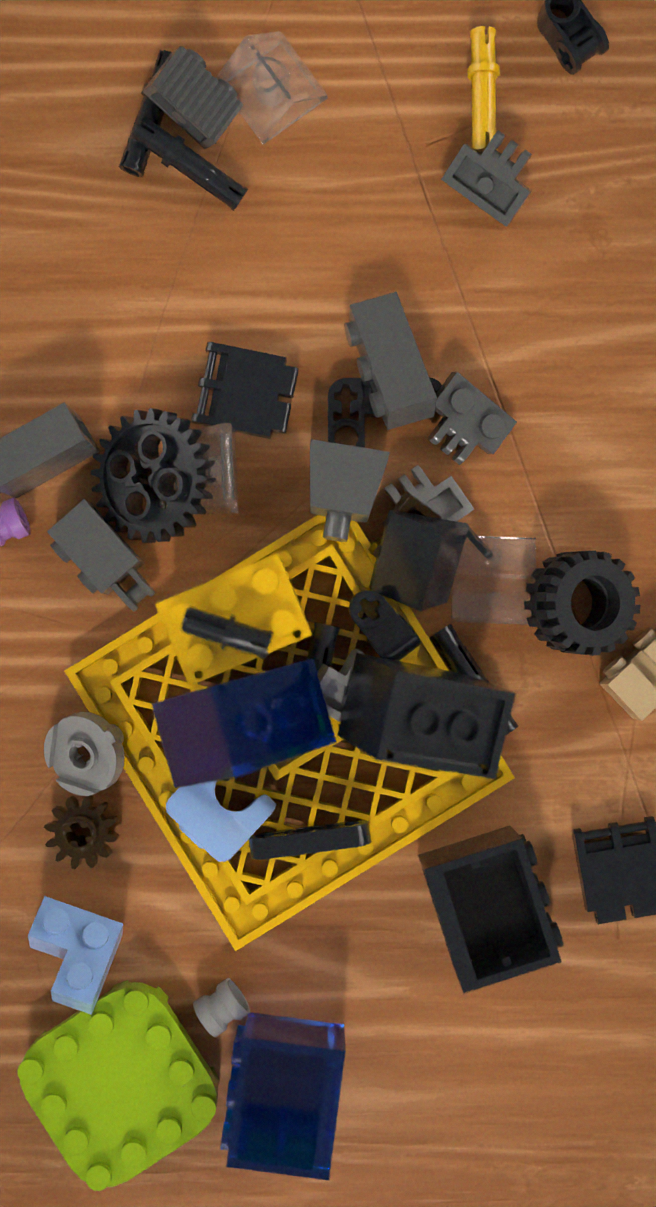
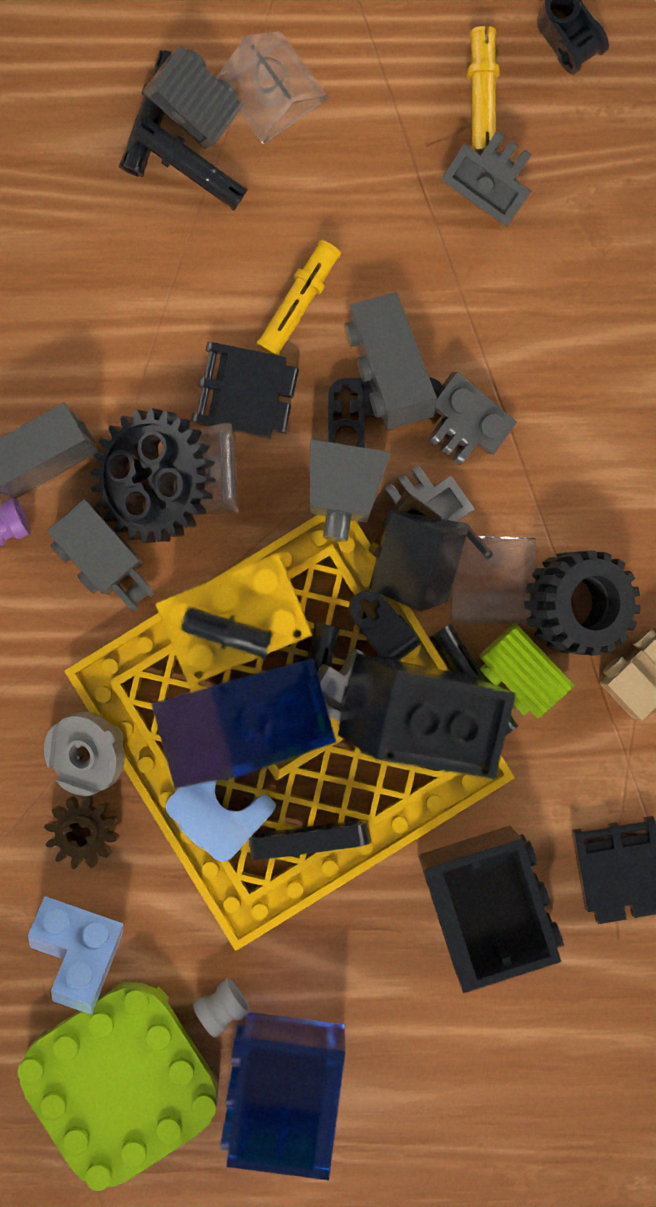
none -> yellow pin [256,240,341,356]
none -> lime brick [479,622,575,719]

